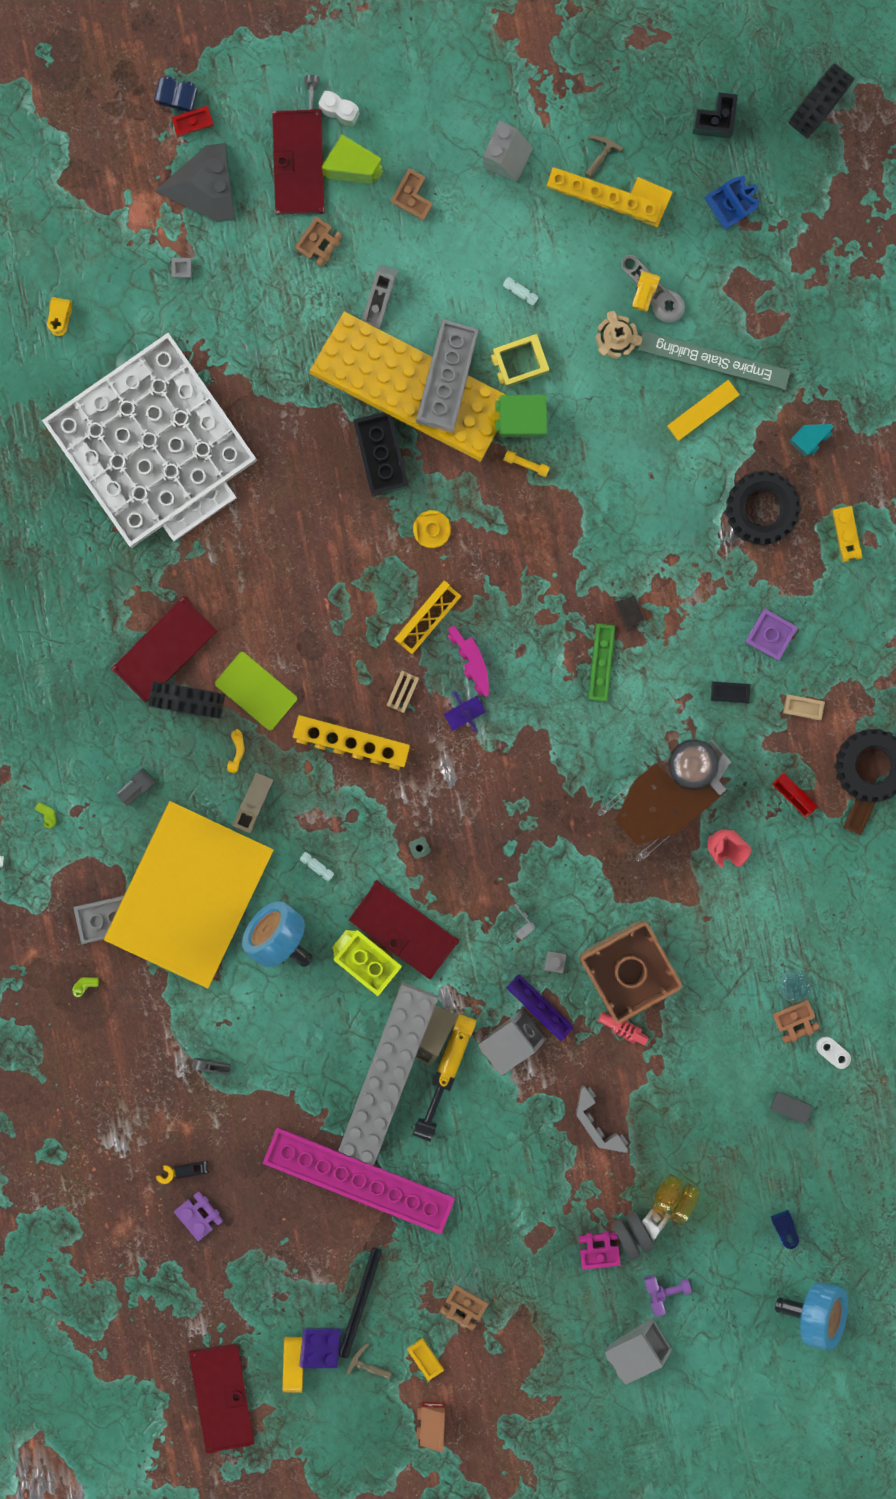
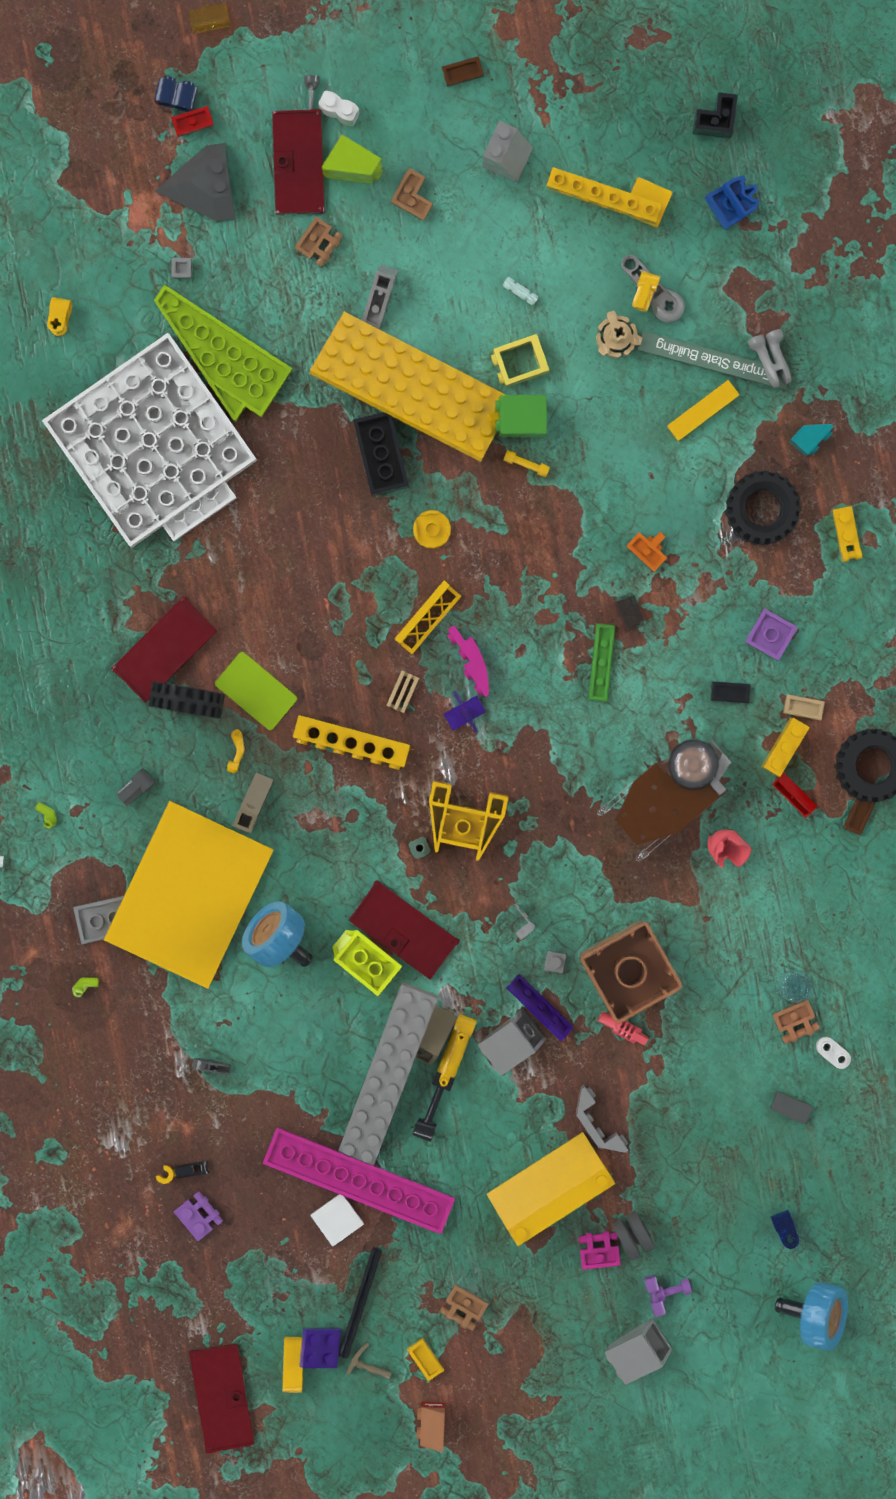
light aqua axle [300,852,334,881] -> none
light grey tile [416,319,479,433] -> none
dark tan piece [585,135,623,178] -> none
white slope [642,1205,670,1240] -> none
clear yellow wheel [652,1173,700,1225] -> none
black tyre [788,63,855,139] -> none
none -> lime wing [154,285,293,422]
none -> clear yellow panel [189,3,231,34]
none -> white tile [310,1194,364,1247]
none -> yellow wedge [429,780,509,861]
none -> reddish brown tile [442,56,484,87]
none -> yellow slope [486,1132,615,1246]
none -> orange hinge [626,532,667,572]
none -> light grey piece [748,329,791,388]
none -> yellow brick [761,718,810,777]

